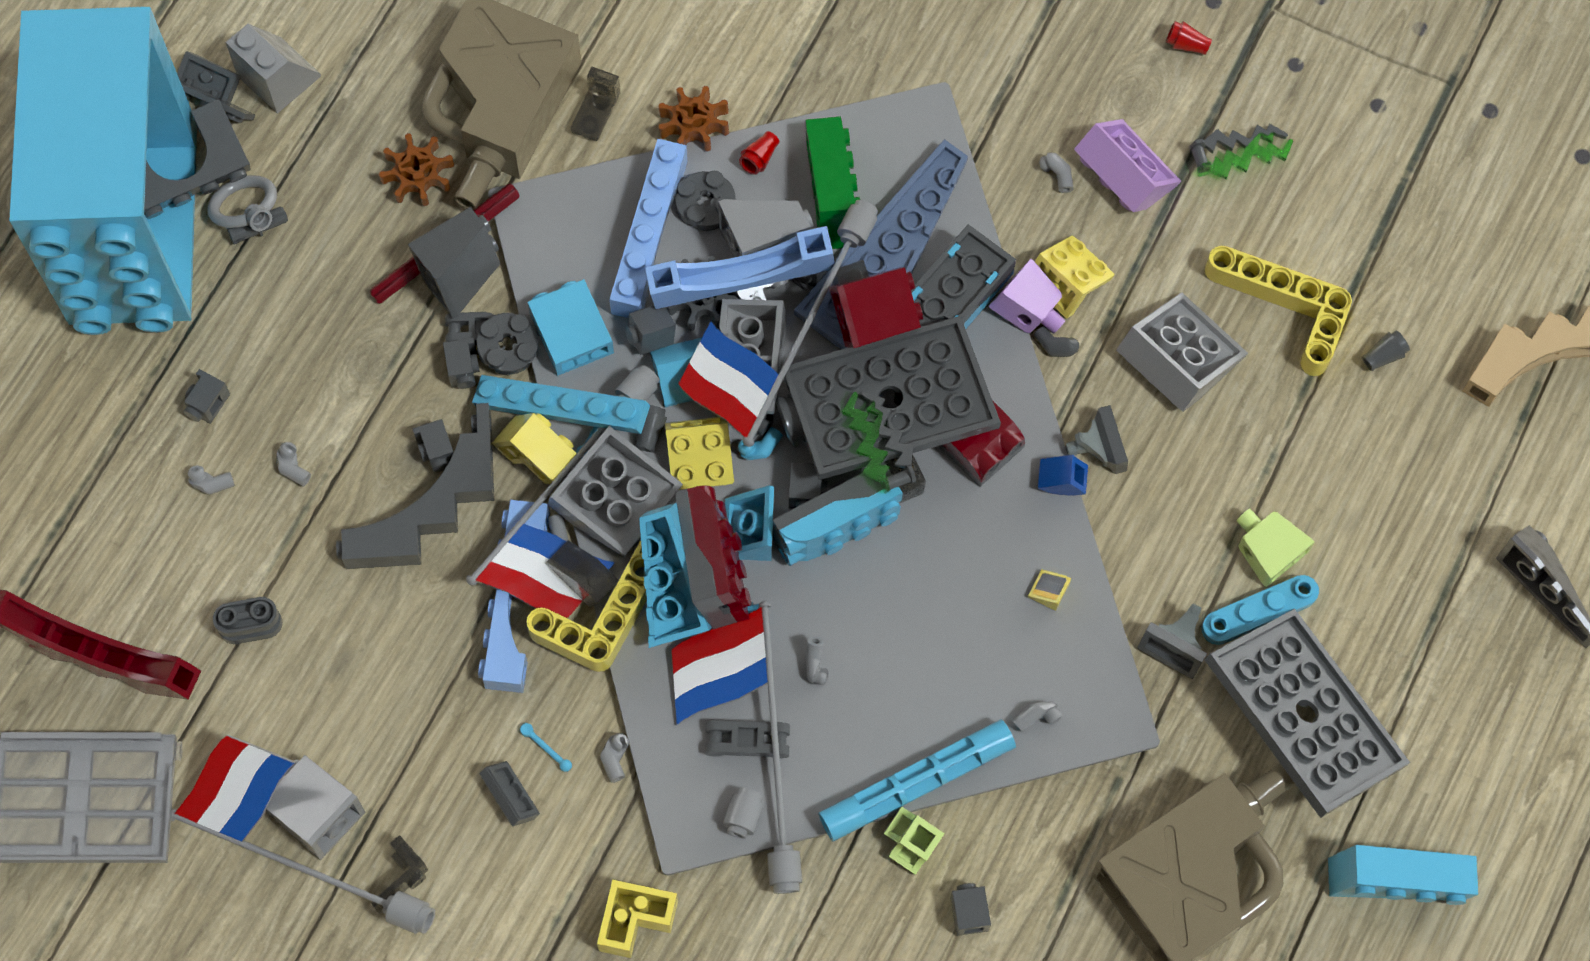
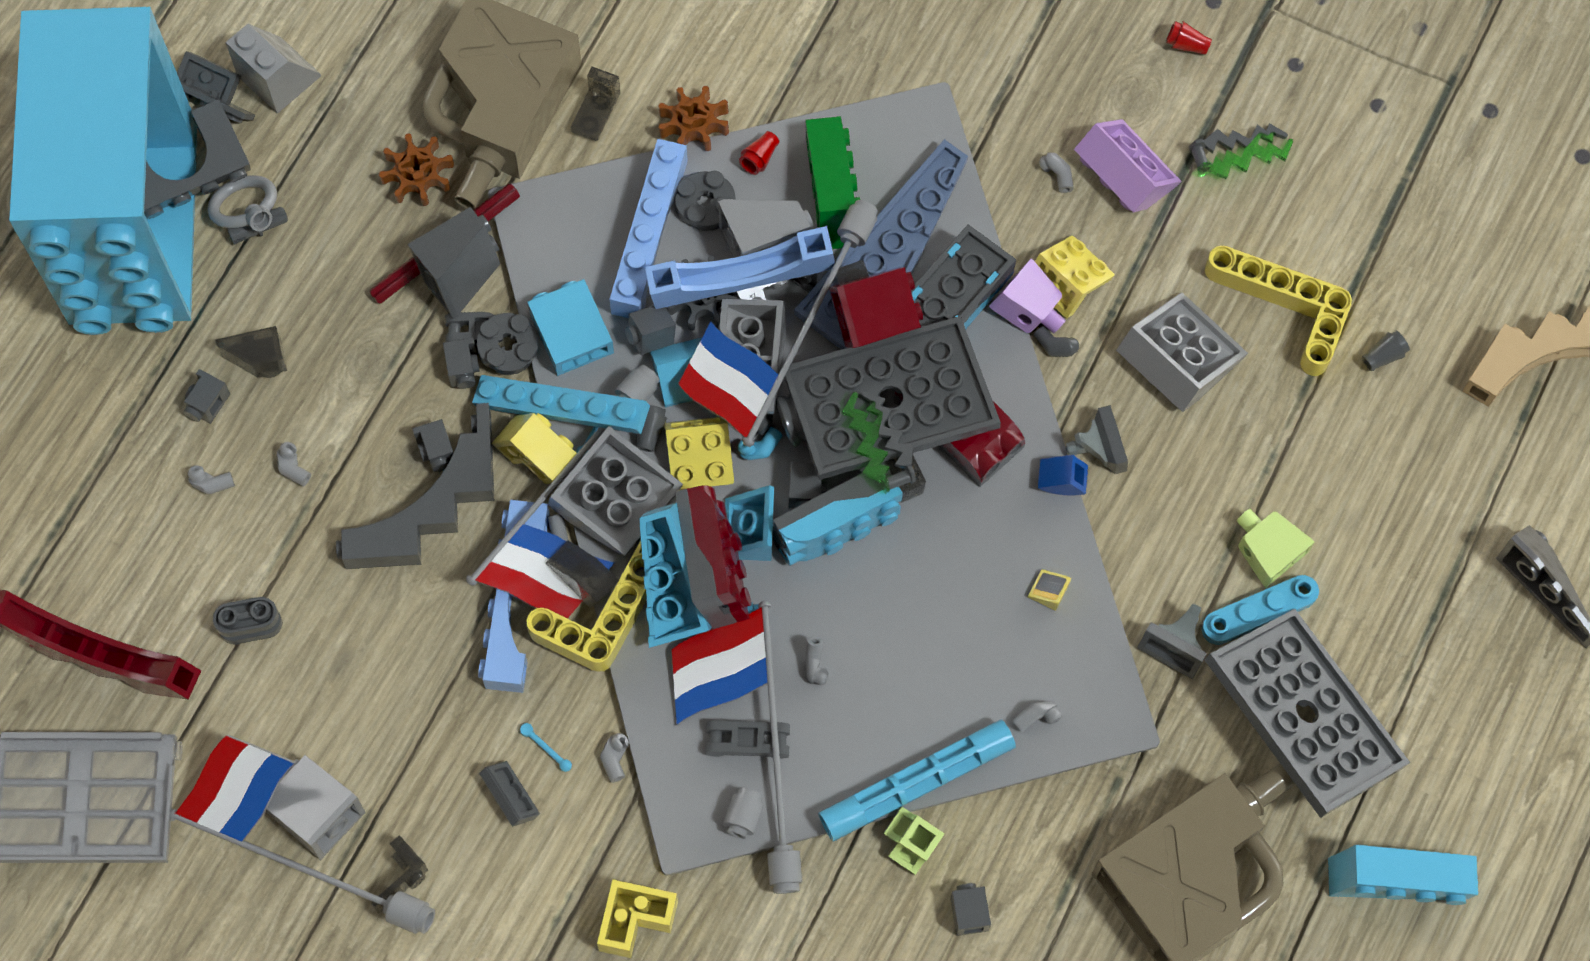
none -> clear smoke slope [215,326,288,378]

